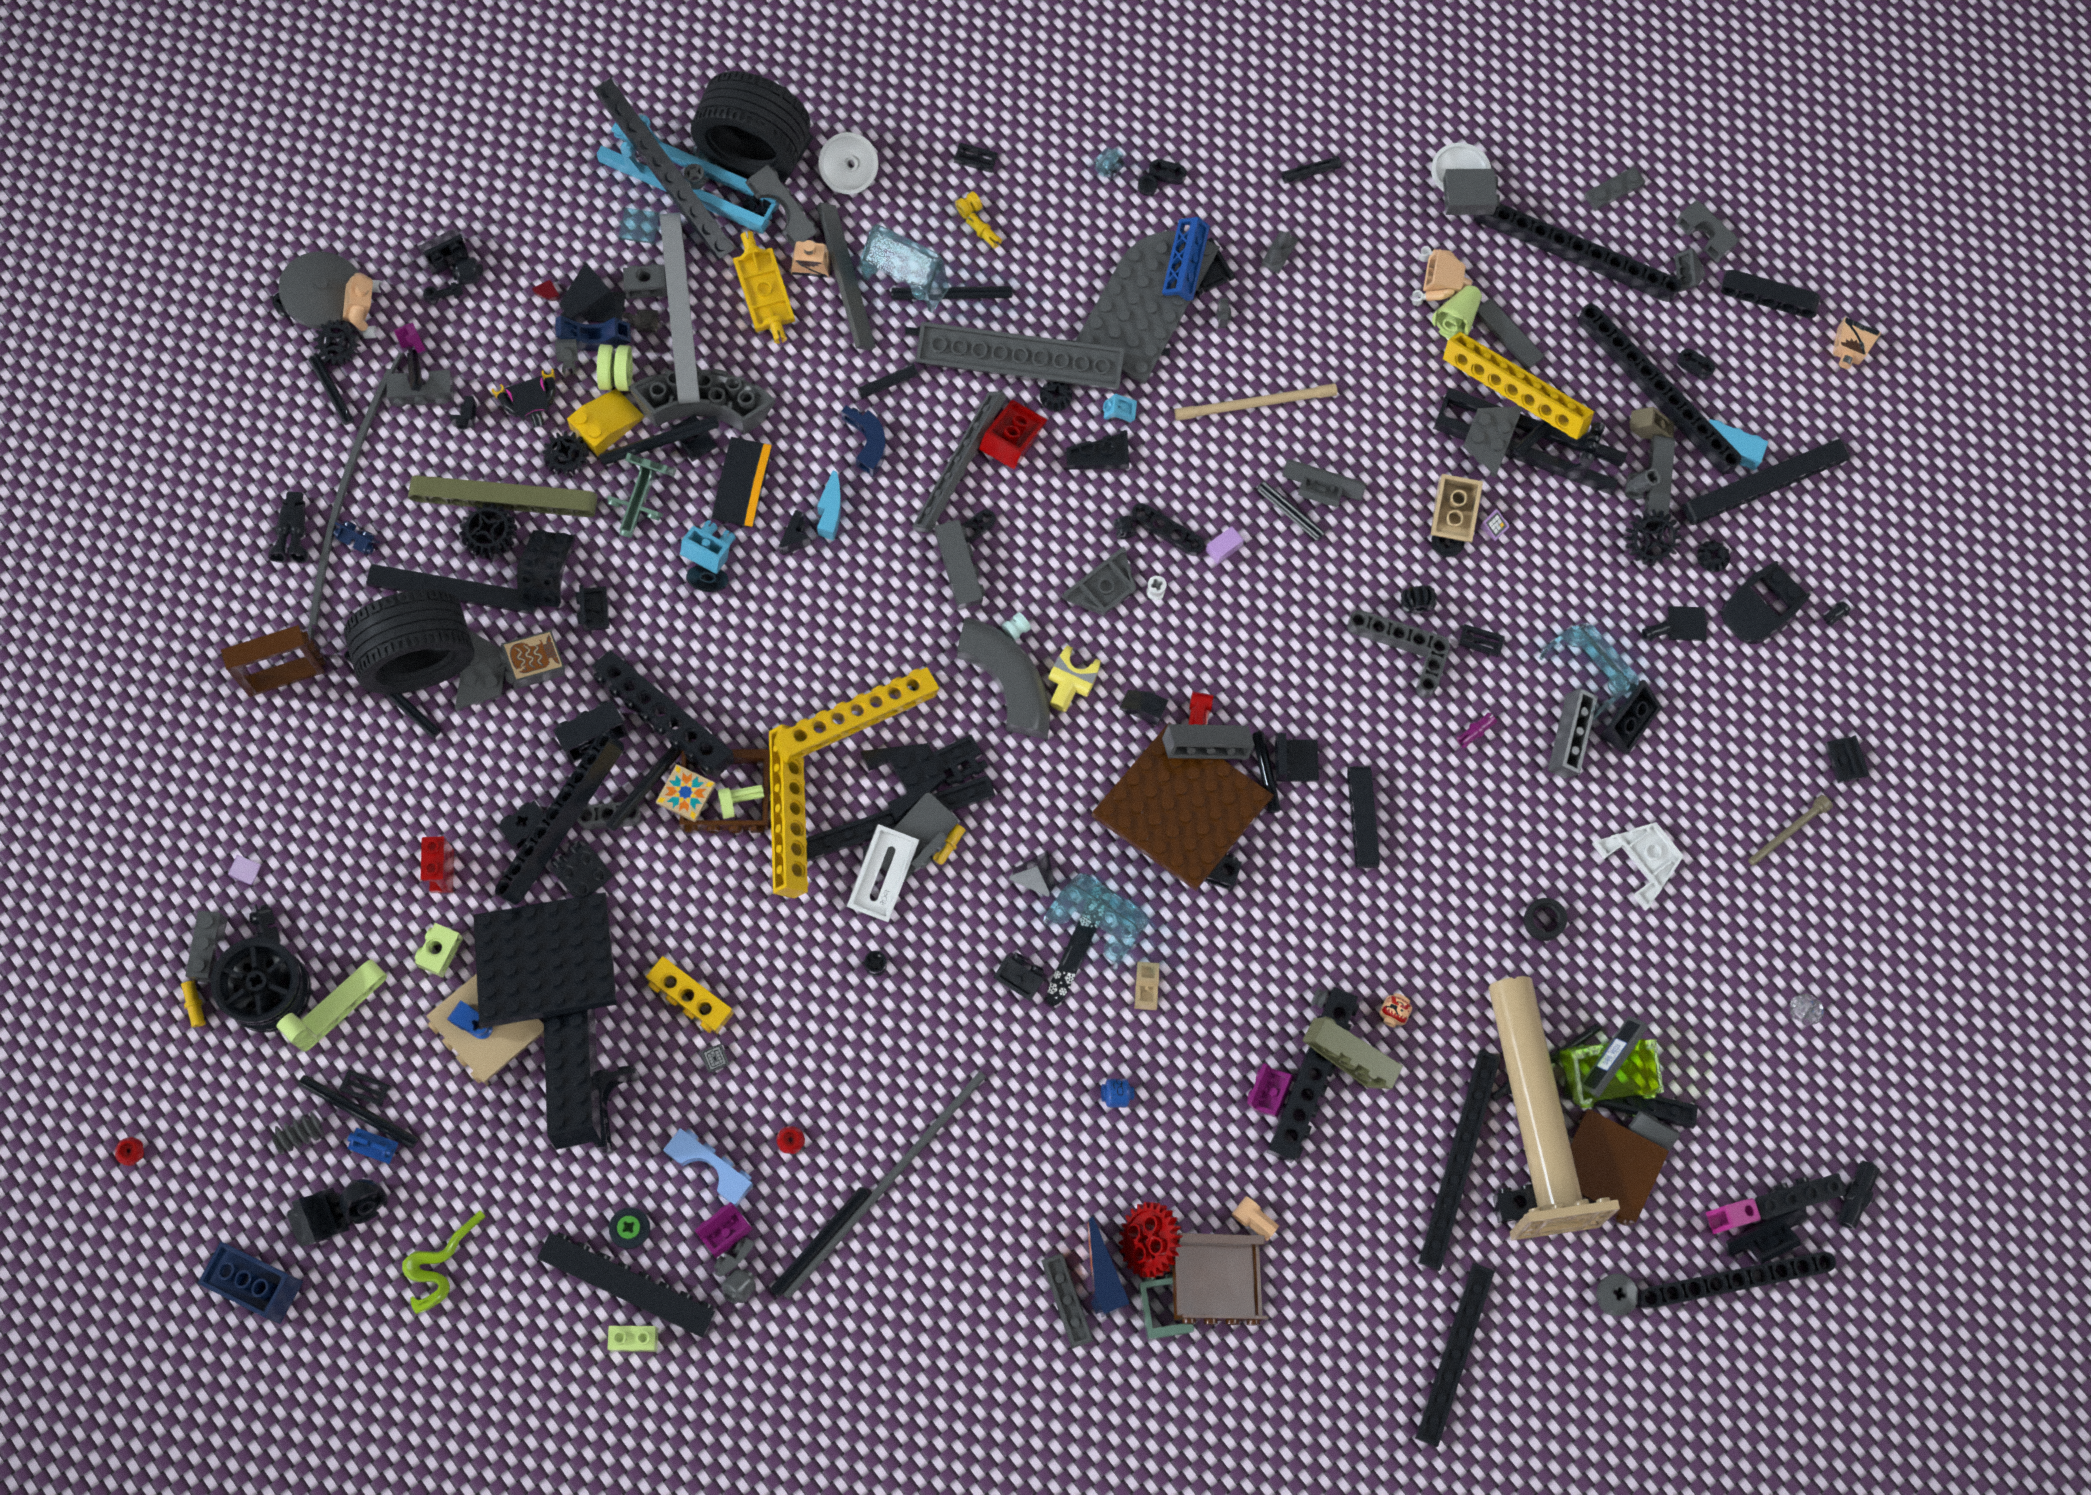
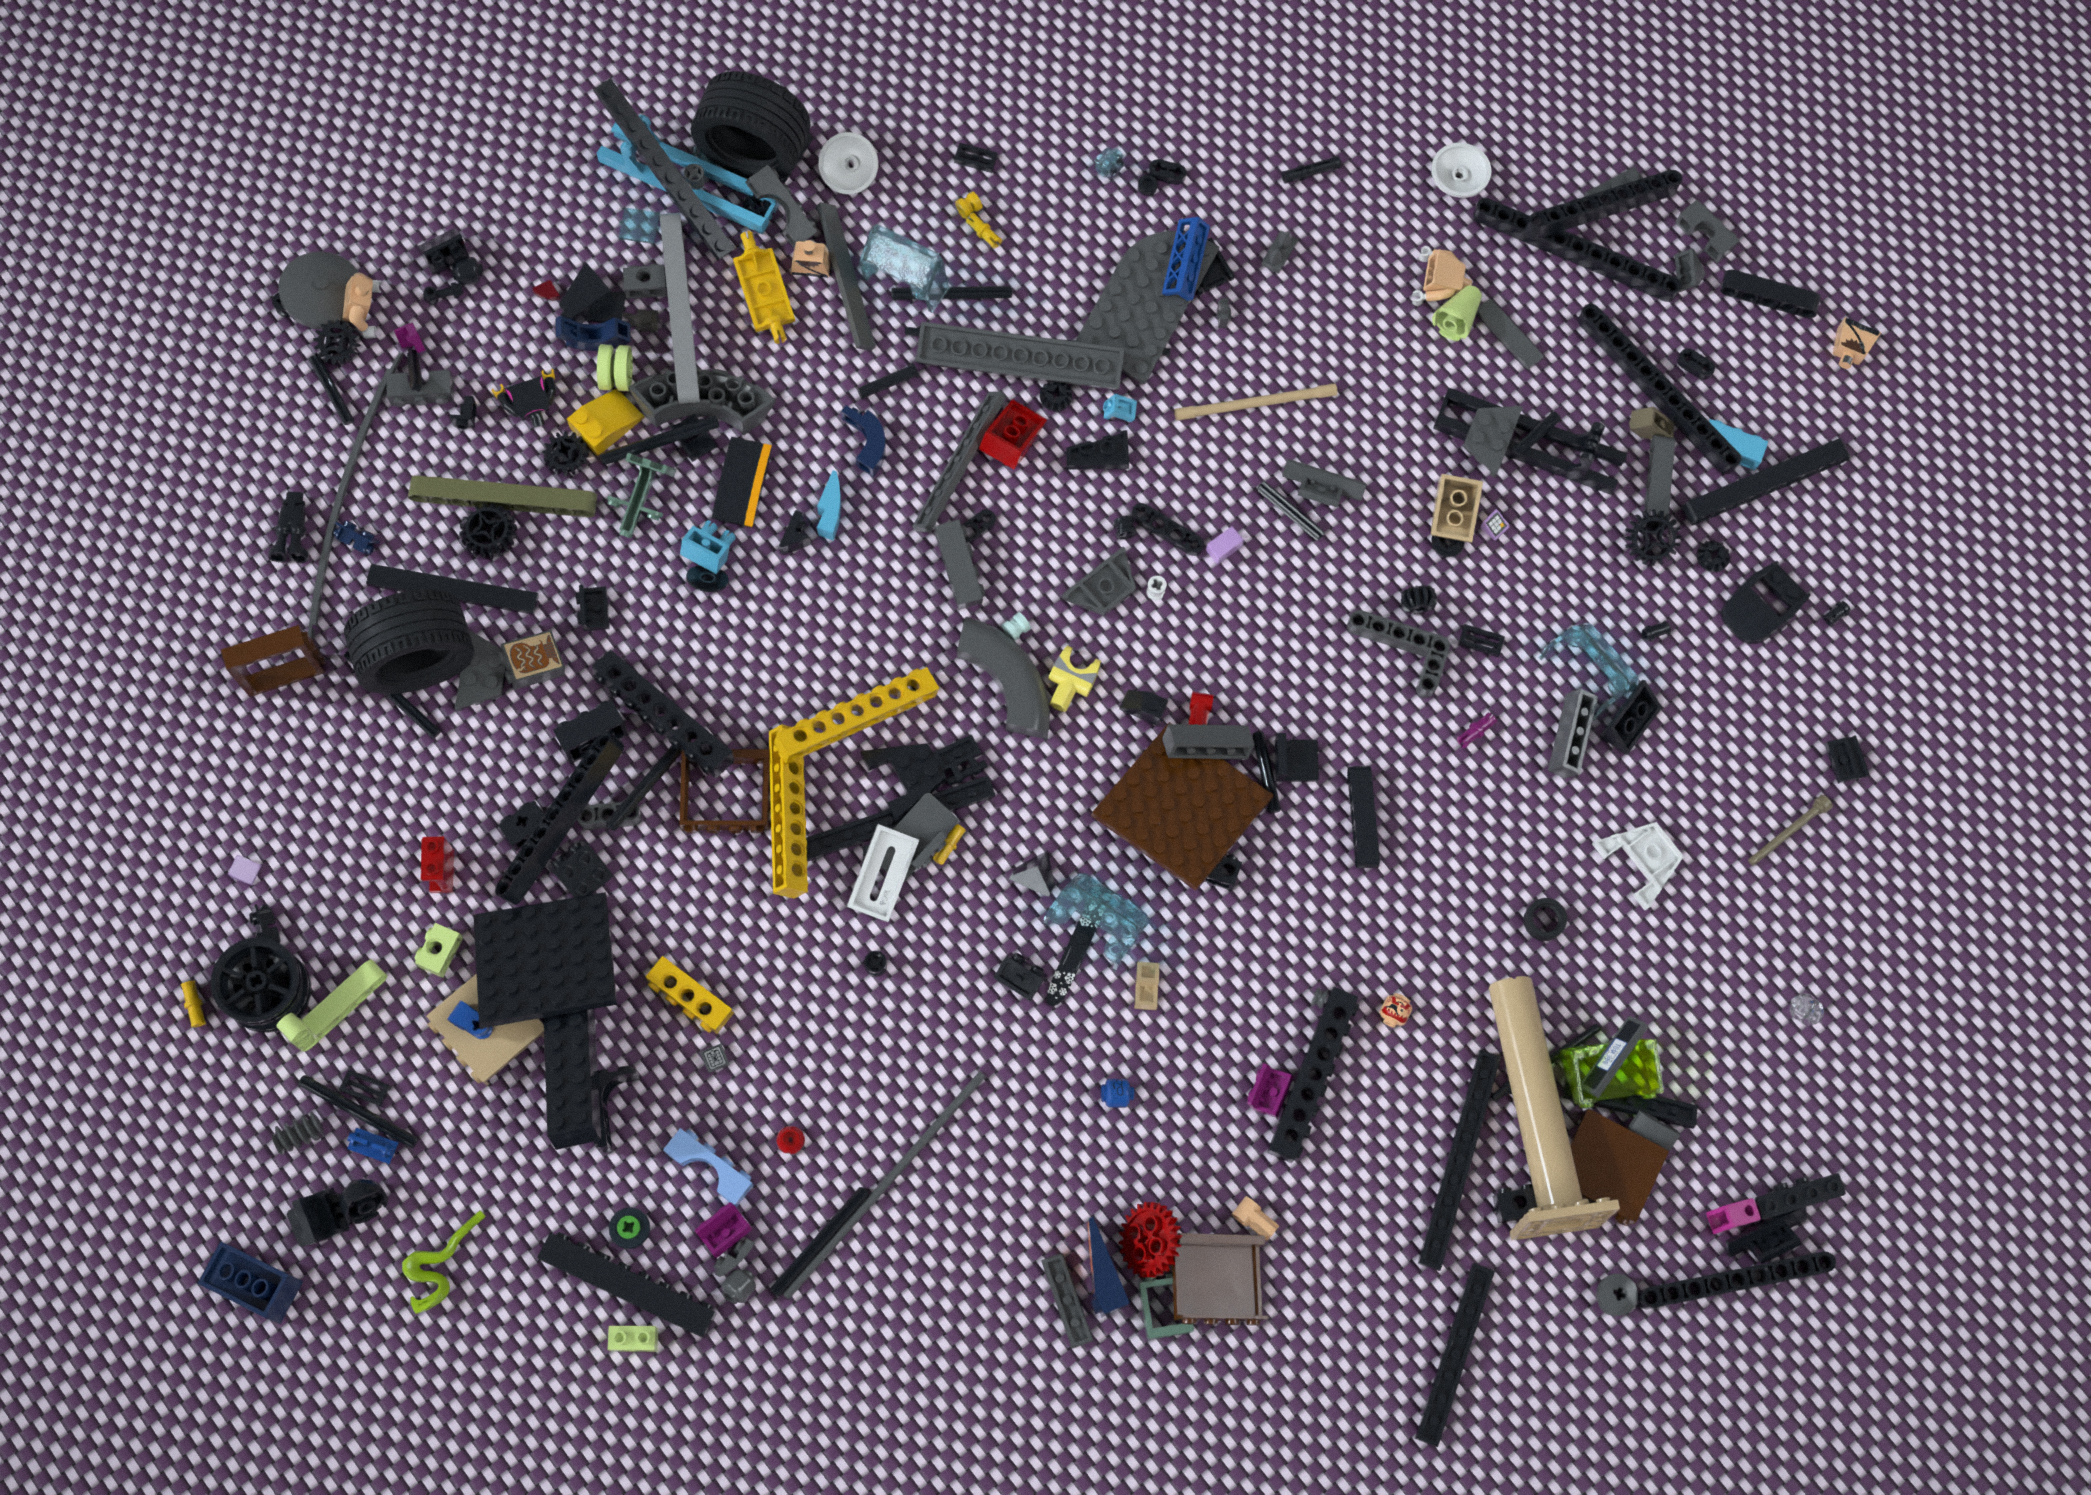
red plate [115,1137,144,1166] -> none
dark grey arch [185,910,228,983] -> none
black bracket [517,530,575,607] -> none
dark grey plate [555,339,579,375] -> none
tile [656,764,716,822] -> none
yellowish green piece [718,785,764,819] -> none
olive wedge [1302,1016,1403,1089] -> none
dark grey brick [1443,169,1500,215] -> none
yellow brick [1443,332,1595,440] -> none
dark grey piece [1625,468,1661,500] -> none
black piece [1667,606,1708,641] -> none
black piece [1836,1160,1880,1230] -> none
none -> black beam [1524,170,1683,239]

